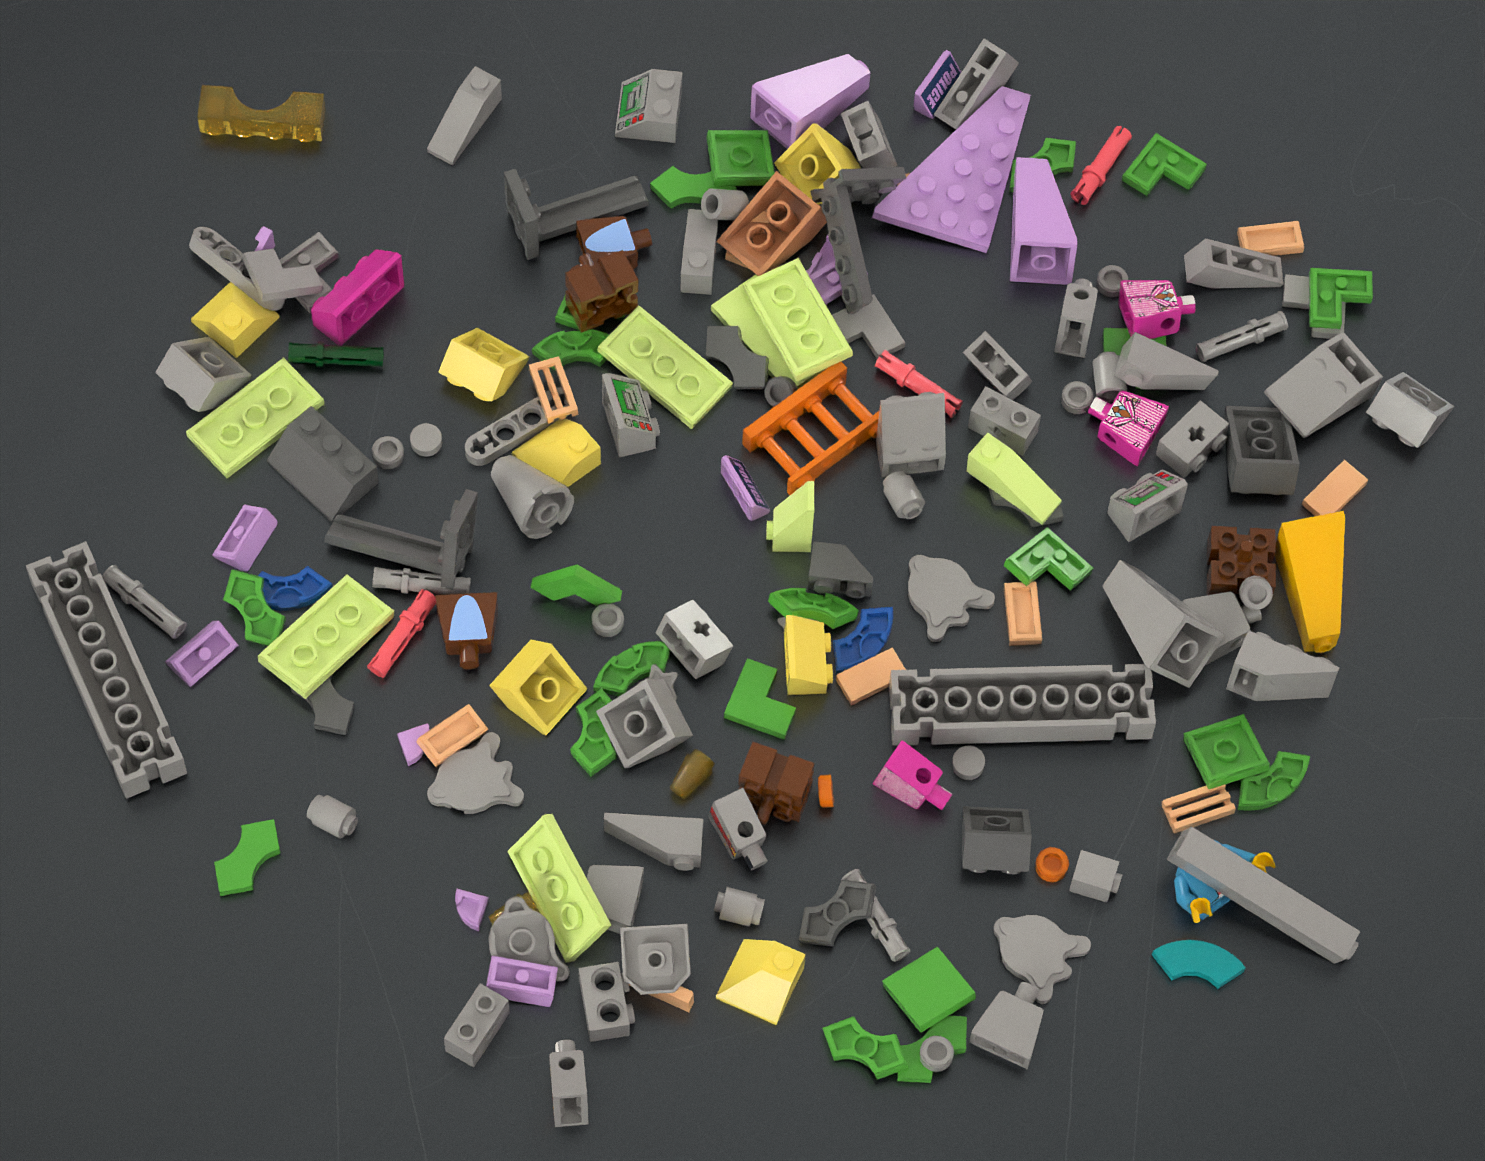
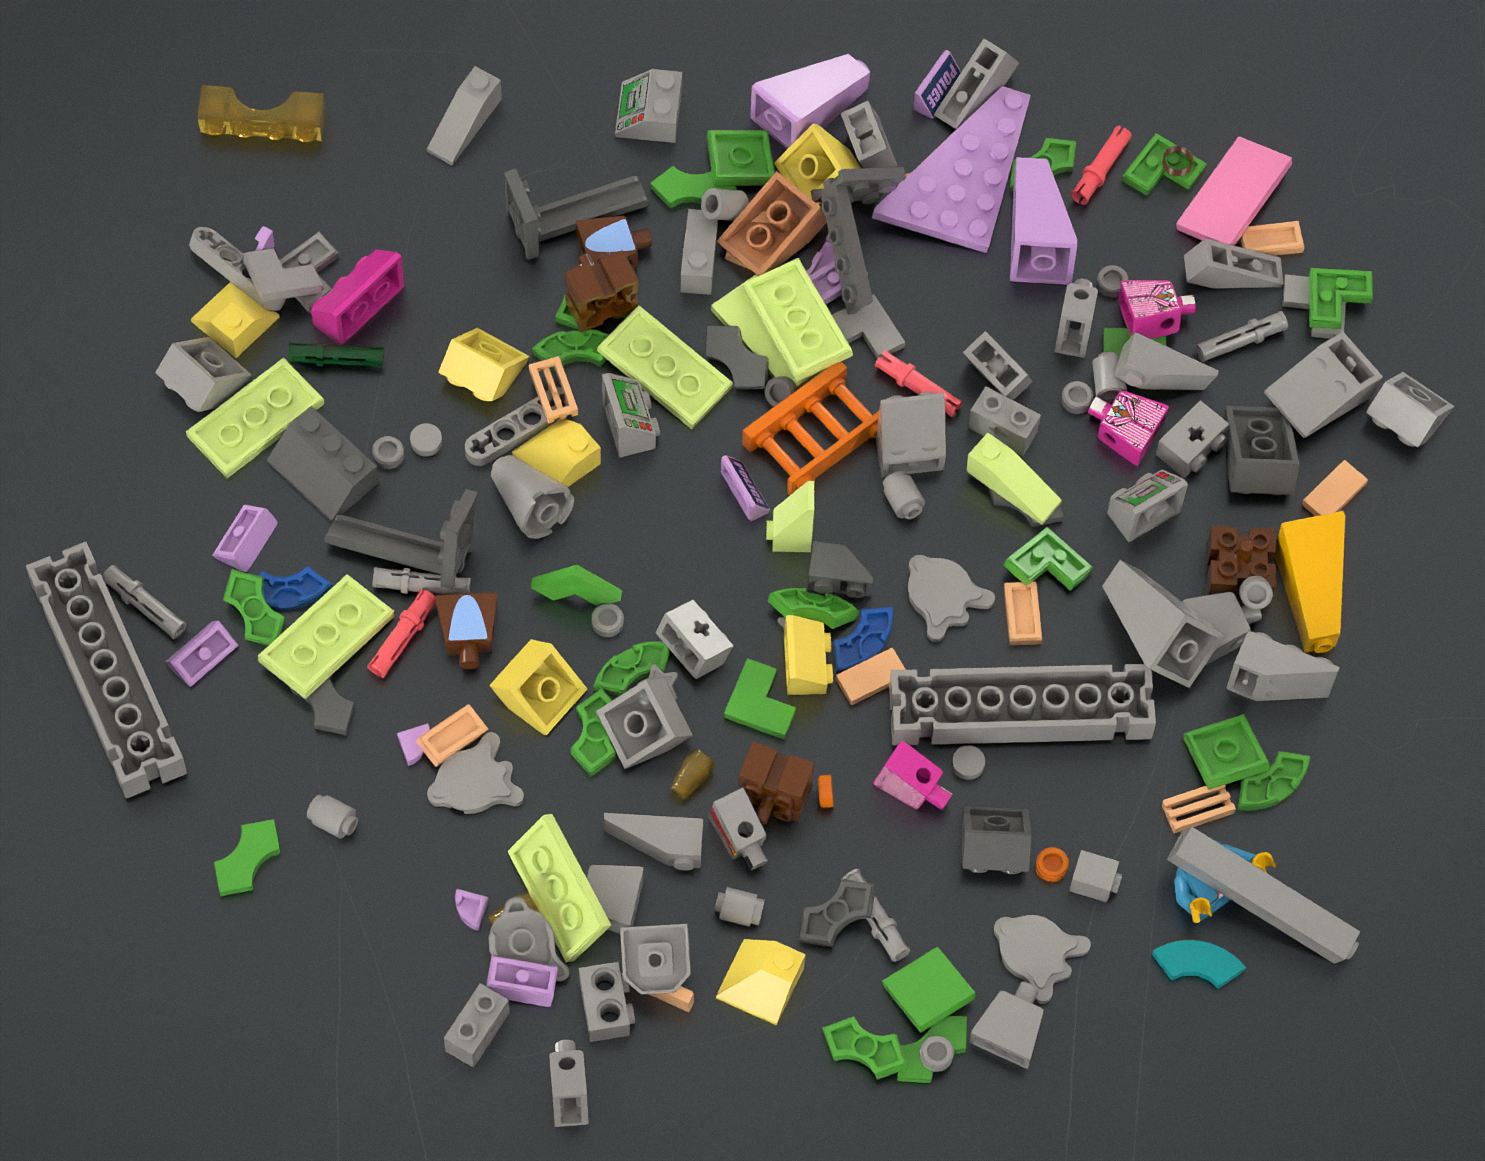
none -> reddish brown axle [1162,146,1193,176]
none -> bright pink tile [1176,137,1292,246]

